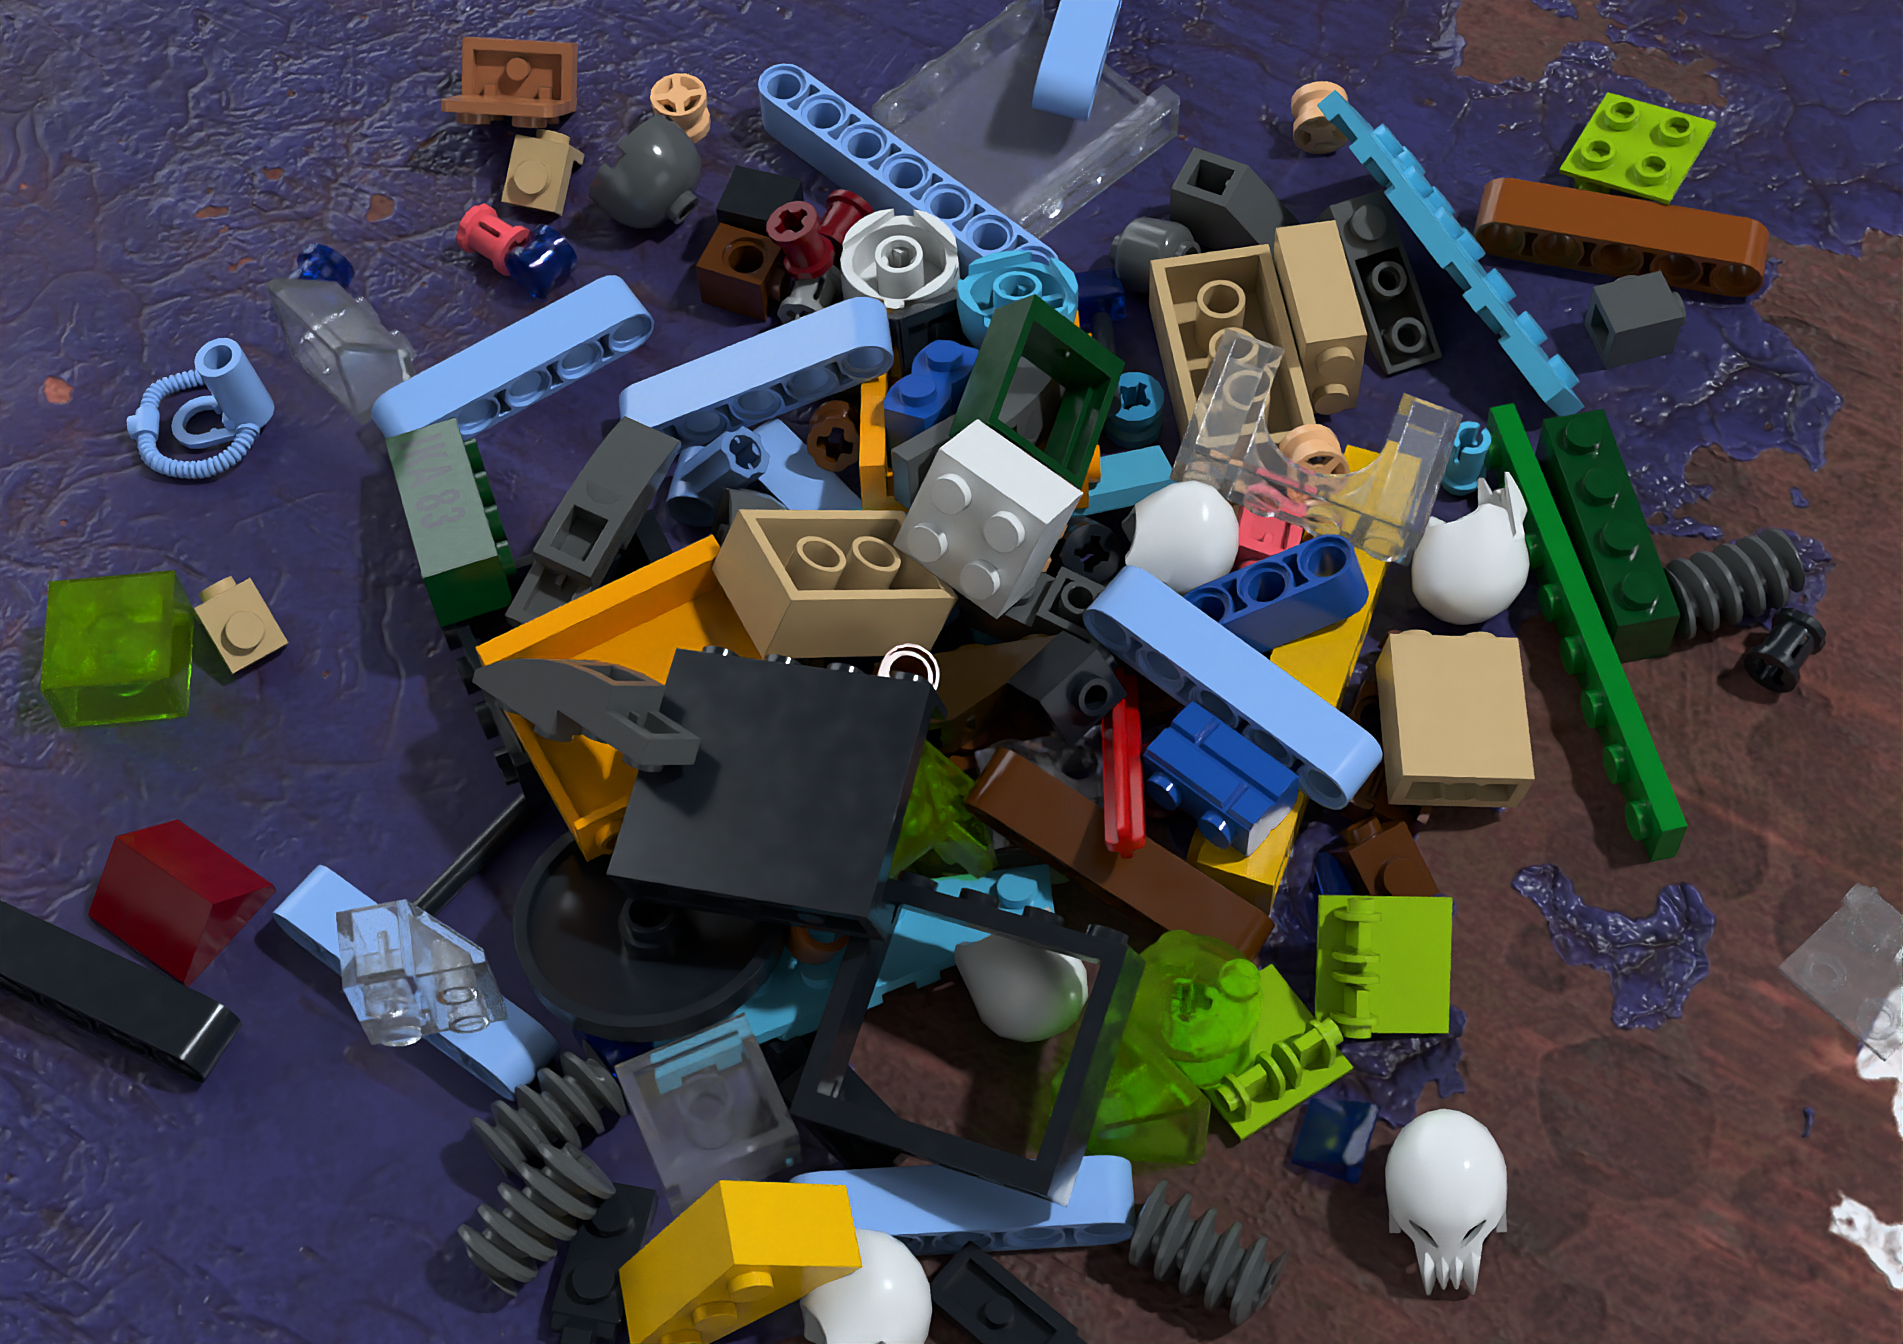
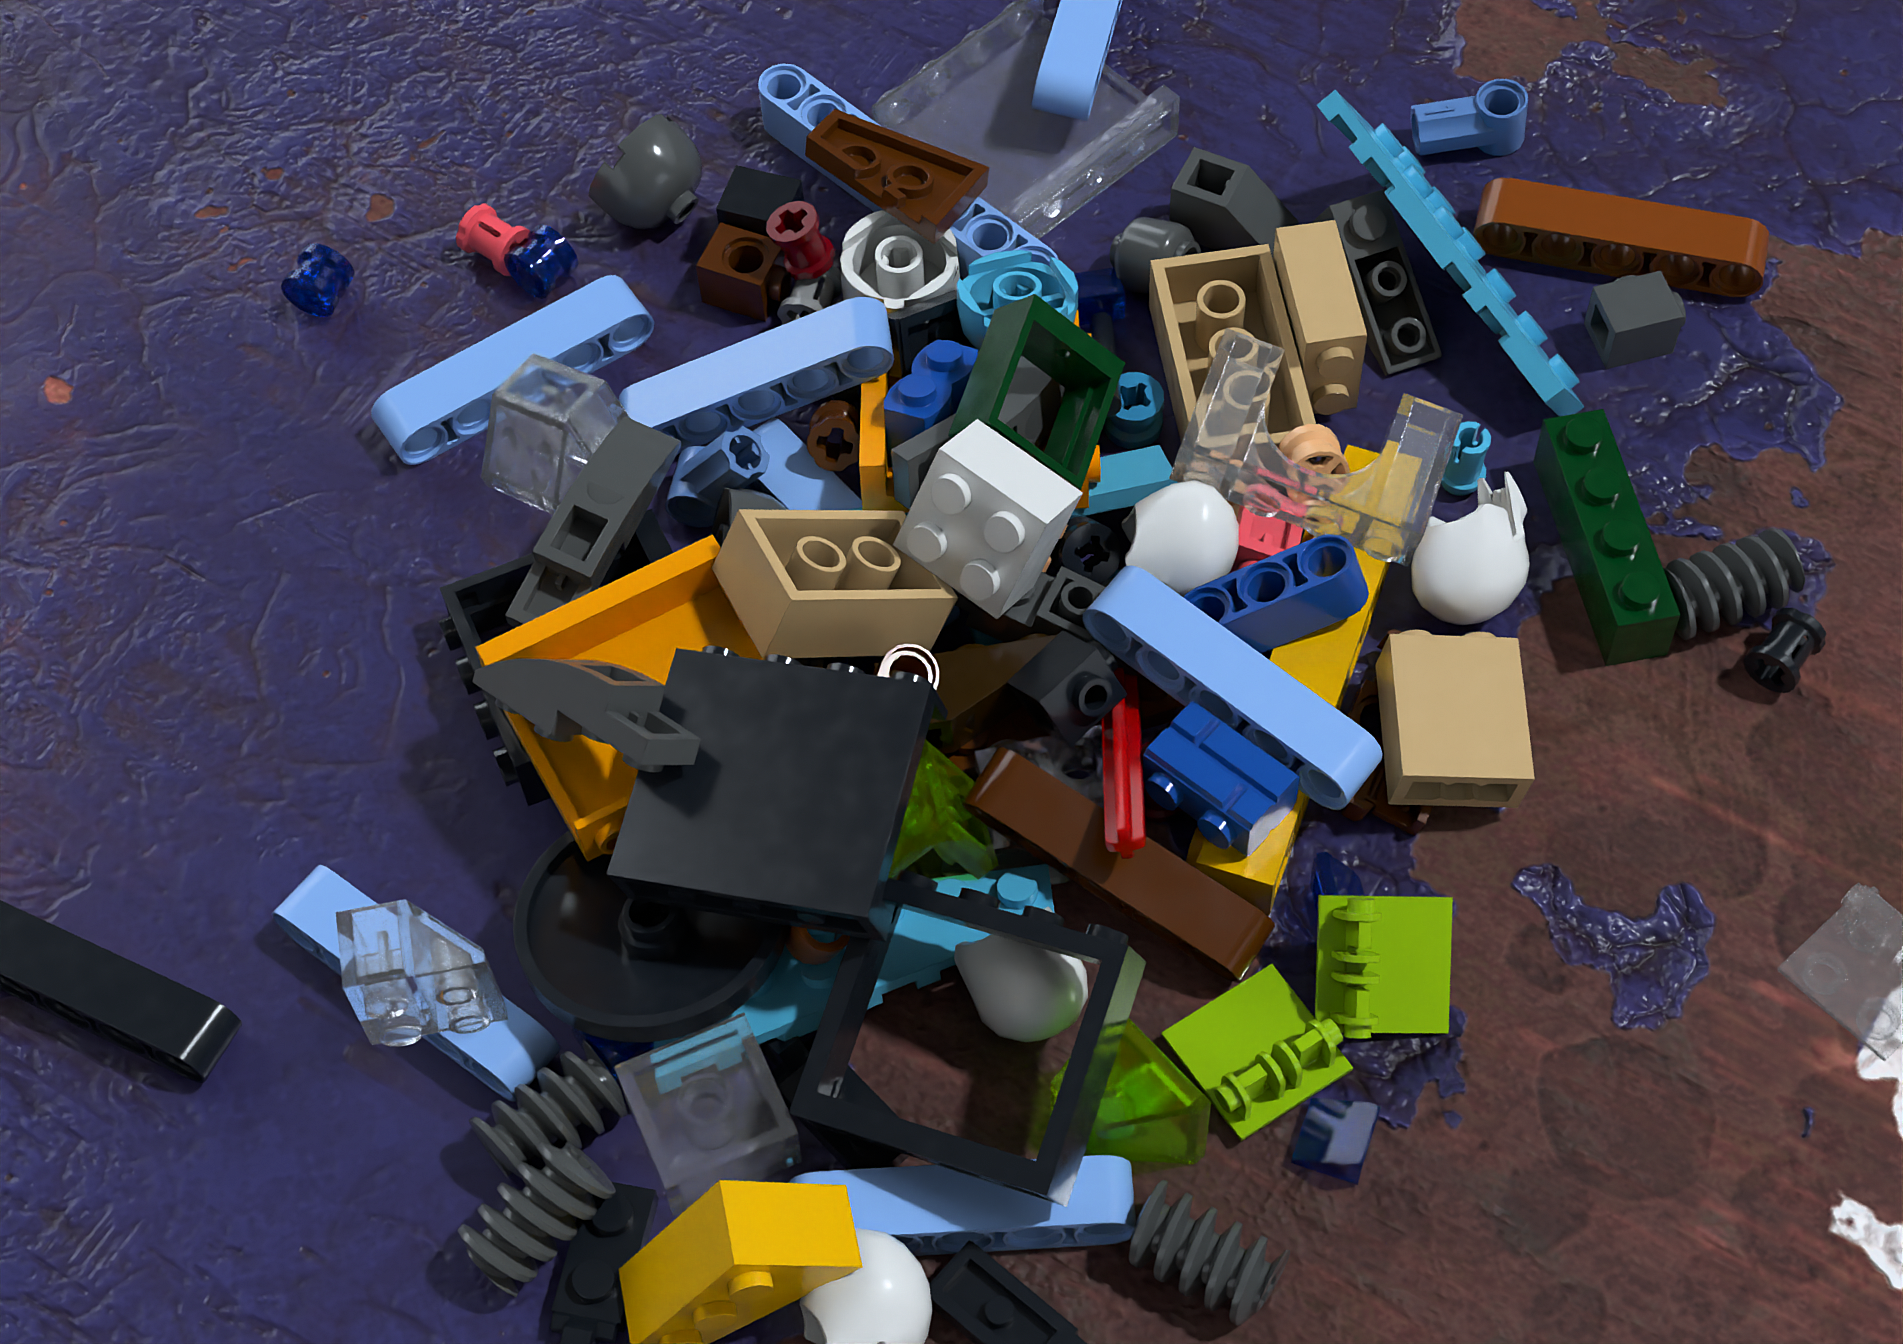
clear neon green brick [40,570,194,728] -> none
dark red slope [88,819,276,987] -> none
light blue piece [127,338,274,479] -> none
tan bracket [193,576,288,675] -> none
clear slope [265,278,416,425] -> none
brick [385,417,519,627] -> none
black bar [397,792,549,933] -> none
nougat bracket [441,37,578,128] -> none
tan bracket [501,129,585,216] -> none
light nougat wheel [650,73,711,144] -> none
dark red bush [818,189,874,268] -> none
clear neon green brick [1123,929,1263,1094] -> none
light nougat wheel [1291,81,1349,154] -> none
reddish brown bracket [1327,816,1439,897] -> none
white helmet [1385,1109,1507,1295] -> none
green plate [1478,403,1688,862] -> none
lime hinge [1559,92,1716,205] -> none
none -> clear slope [481,353,630,515]
none -> reddish brown wing [805,109,990,244]
none -> medium blue piece [1410,79,1528,156]

